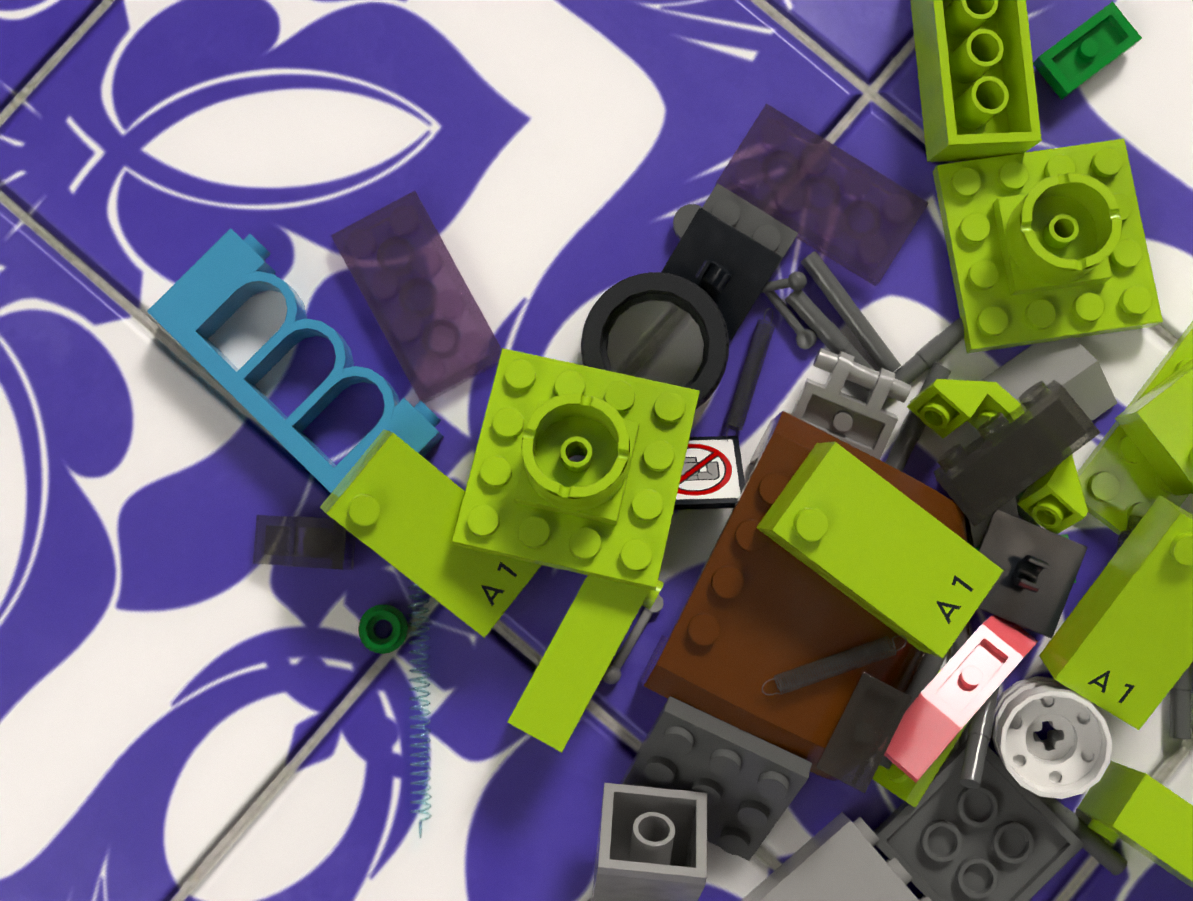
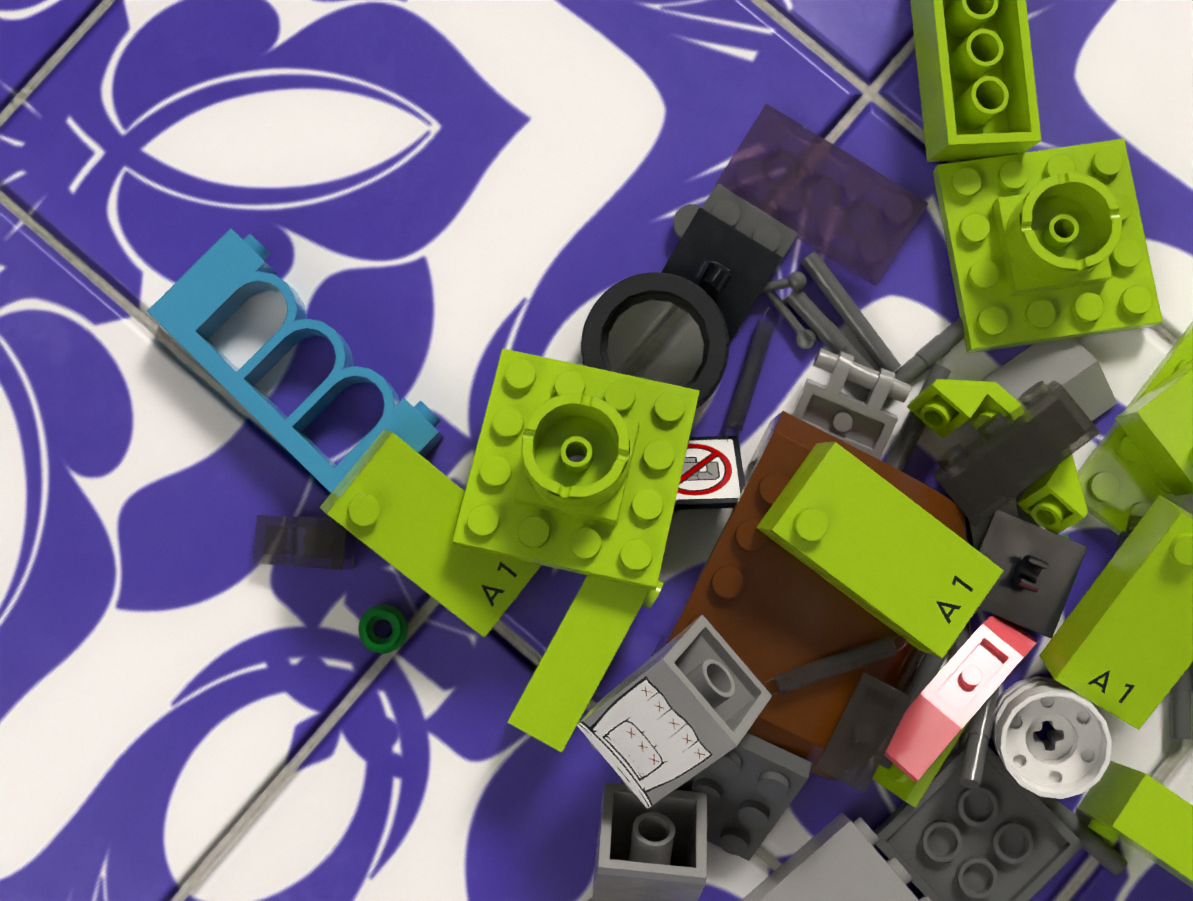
clear purple plate [331,191,502,404] -> none
clear light blue piece [408,578,432,838] -> none
light grey hinge [603,595,664,684] -> none
green plate [1033,1,1142,100] -> none
none -> slope [577,614,772,809]

